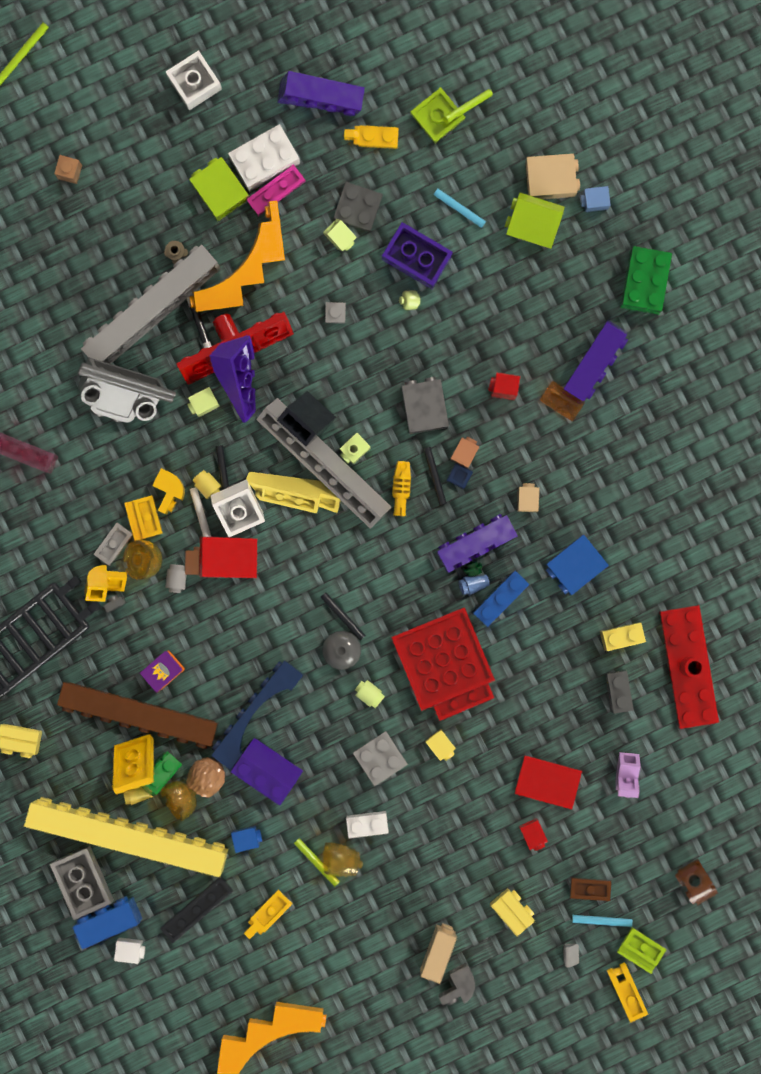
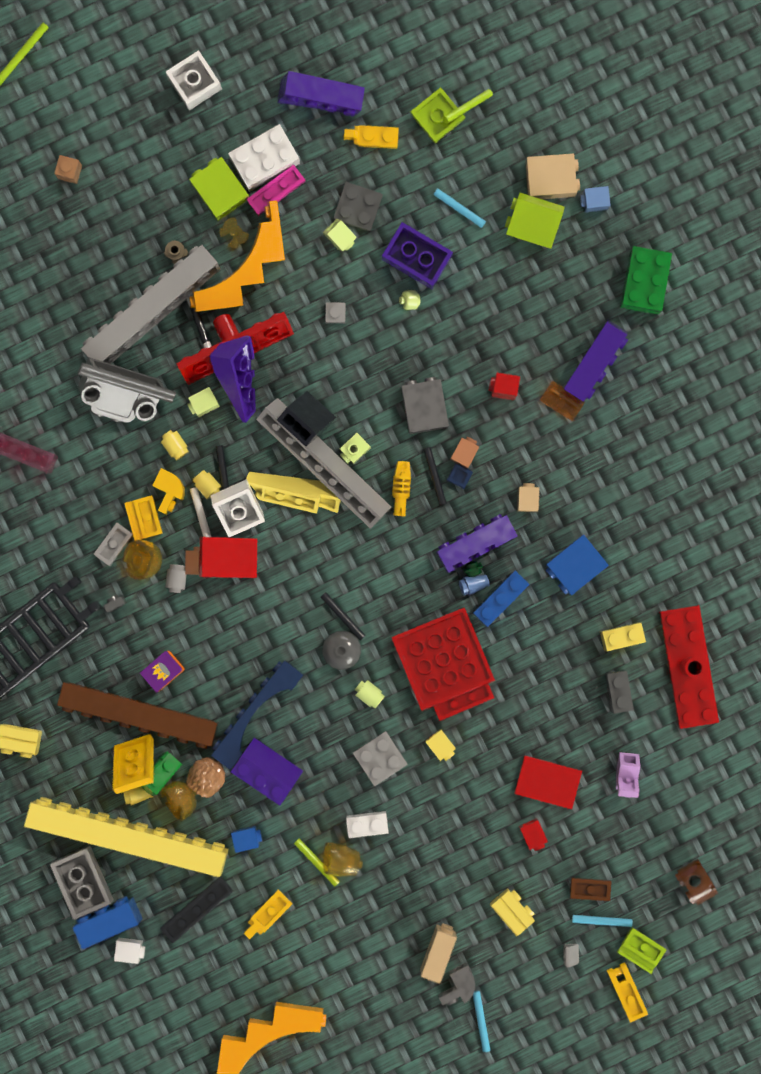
yellow brick [85,565,127,602] -> none
none -> light yellow brick [161,430,189,460]
none -> clear yellow piece [220,217,249,248]
none -> medium azure bar [473,991,490,1052]

